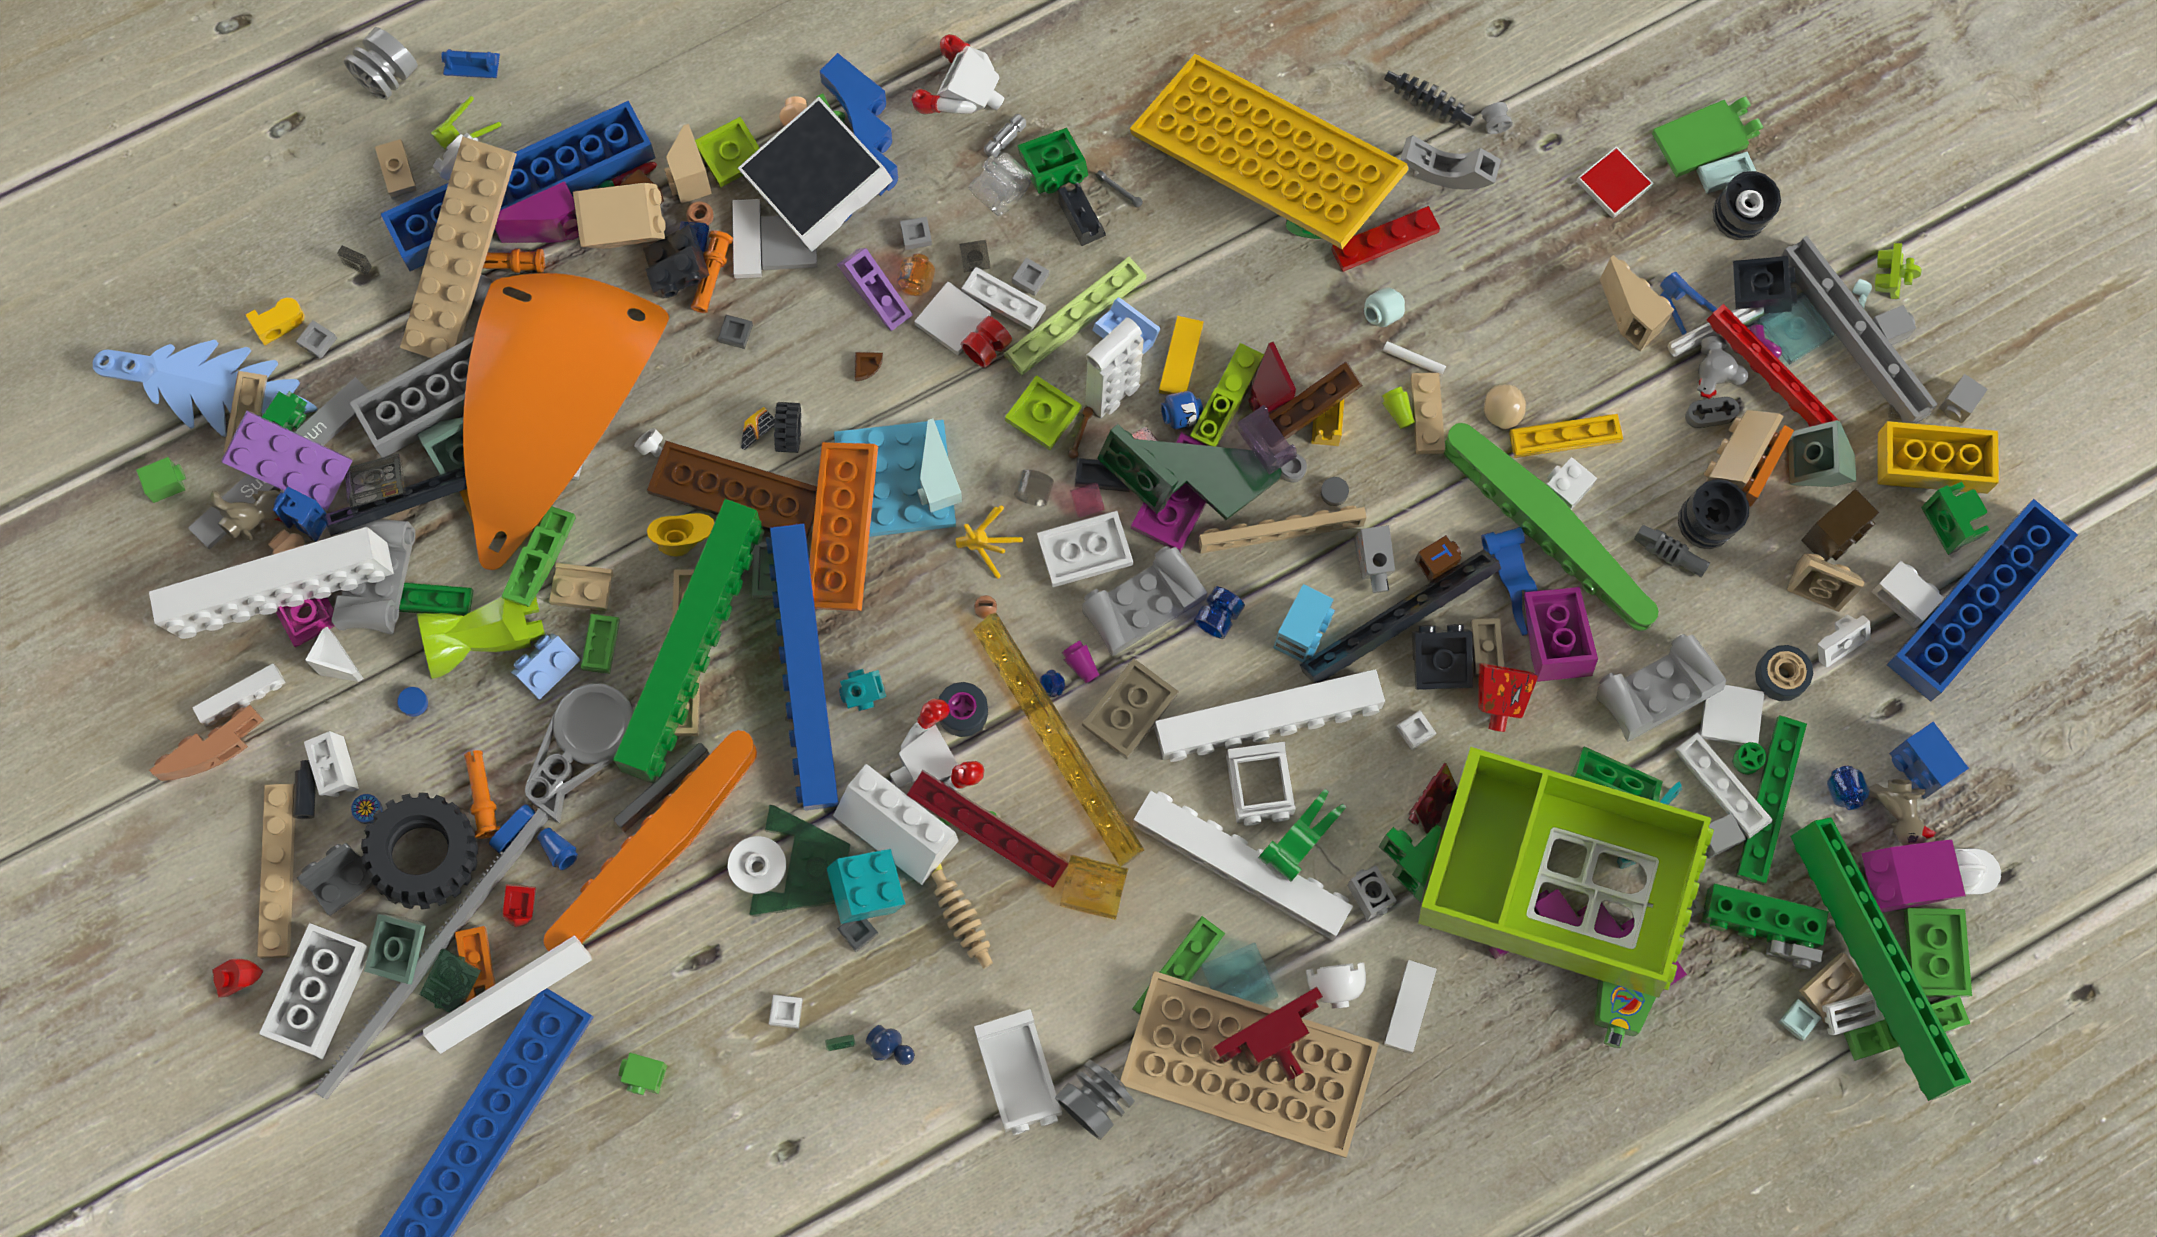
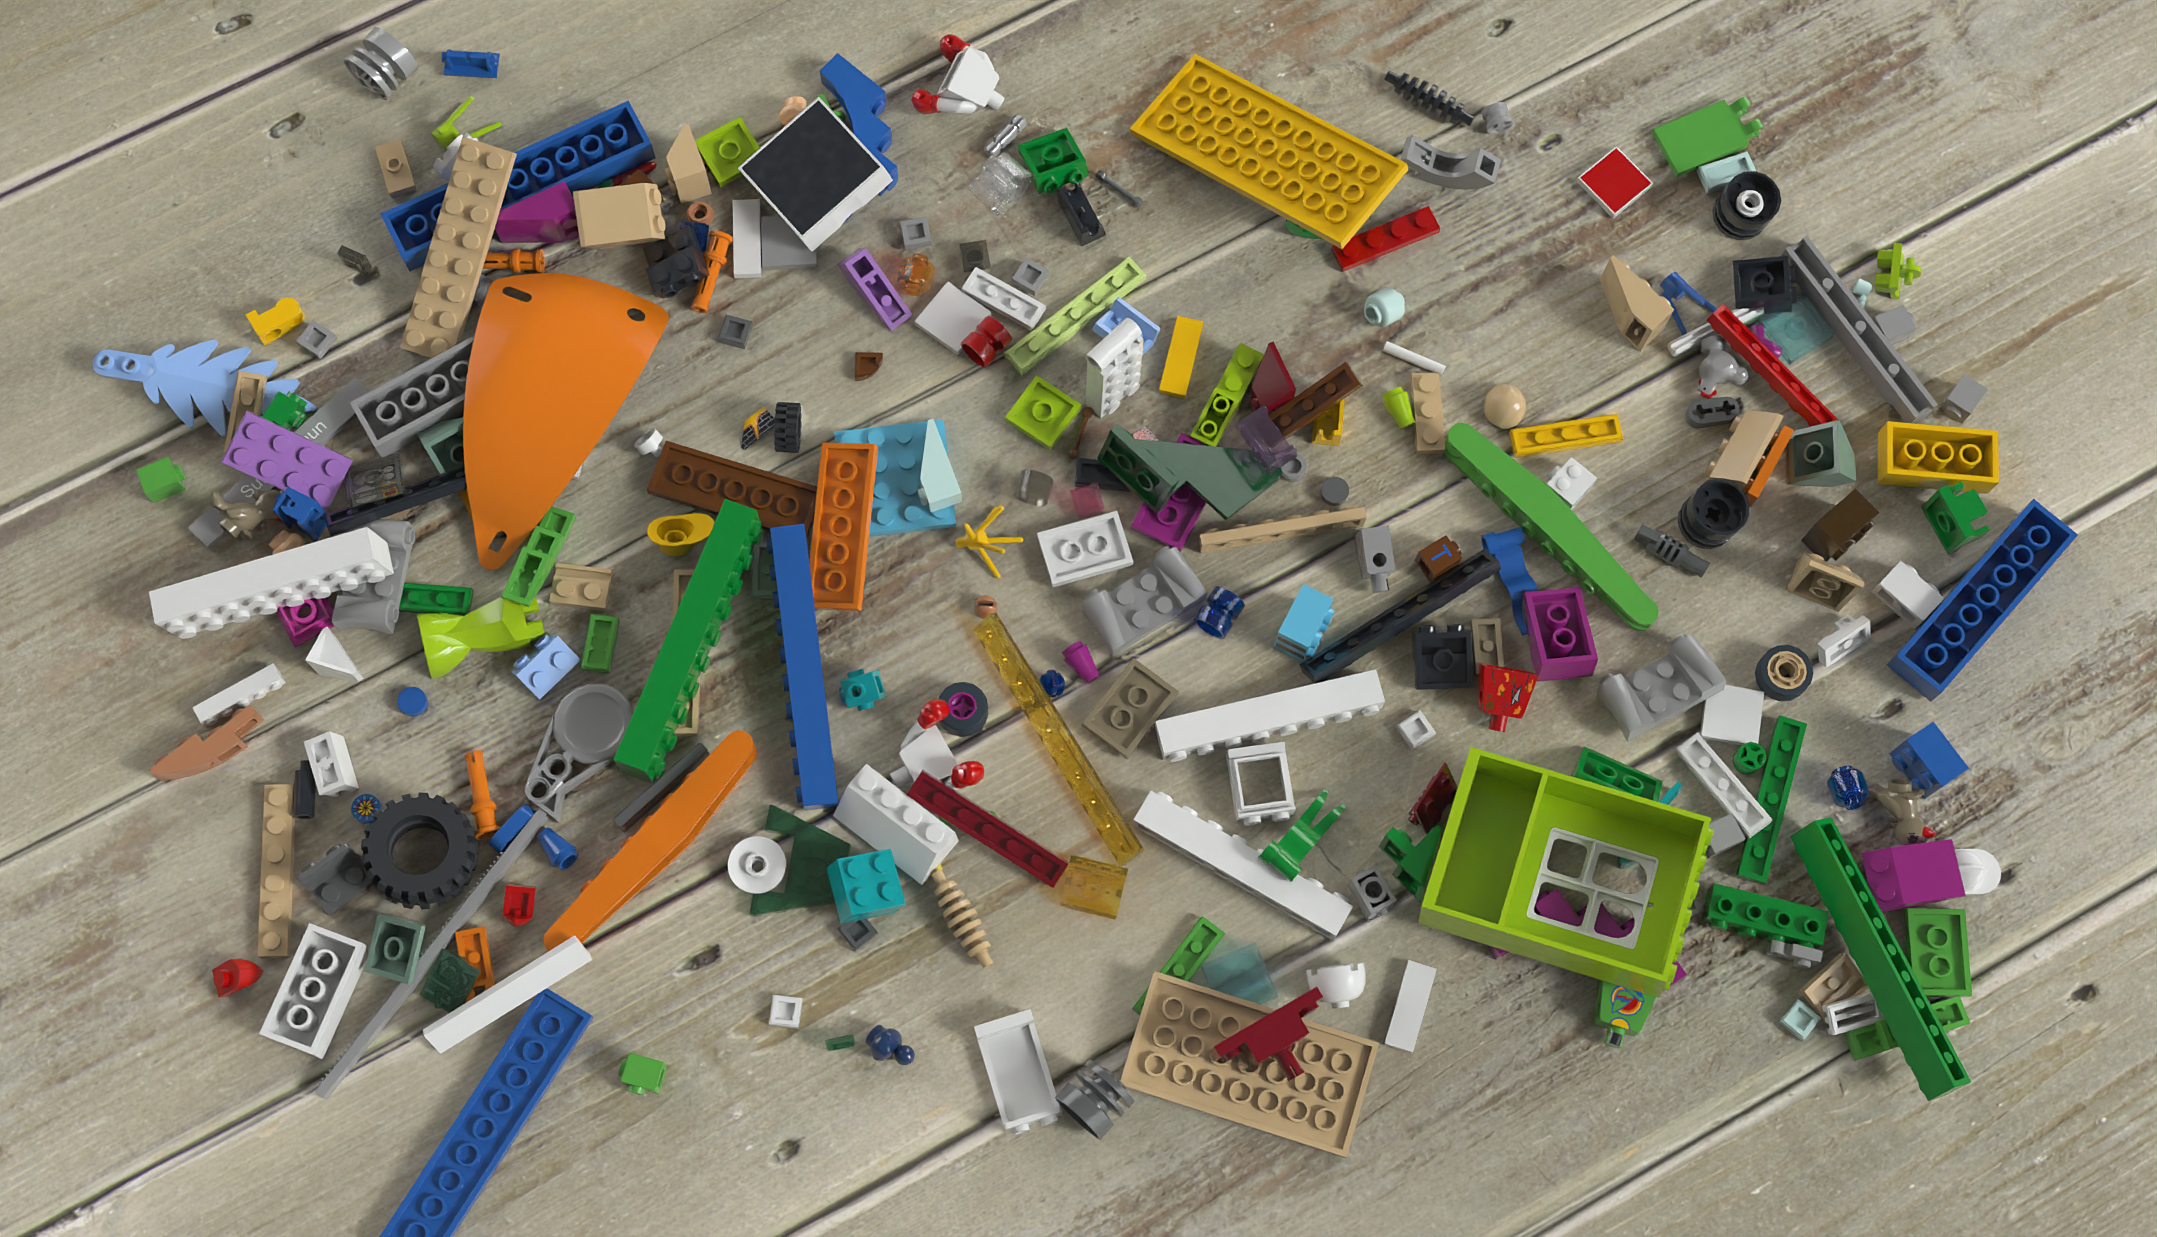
blue head [1161,391,1203,429] -> none

